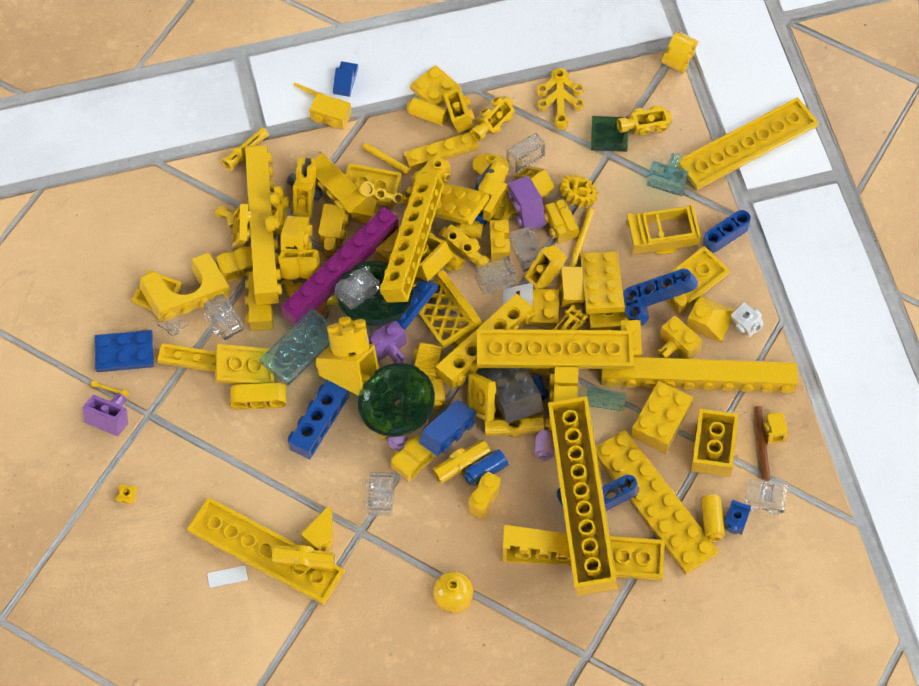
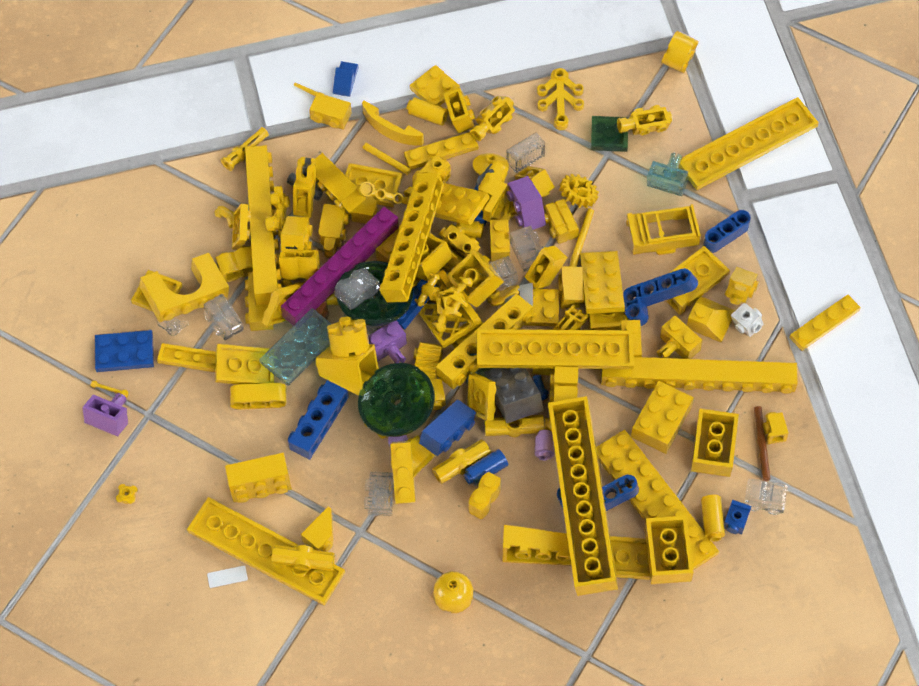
clear light blue slope [587,387,627,412] -> none
none -> yellow brick [225,452,292,503]
none -> yellow plate [262,284,301,326]
none -> yellow slope [362,100,424,146]
none -> yellow arch [390,440,416,504]
none -> yellow piece [414,273,473,333]
none -> yellow brick [446,250,504,308]
none -> yellow plate [487,285,520,306]
none -> yellow brick [644,516,694,584]
none -> yellow hinge [724,267,759,305]
none -> yellow plate [789,294,861,351]

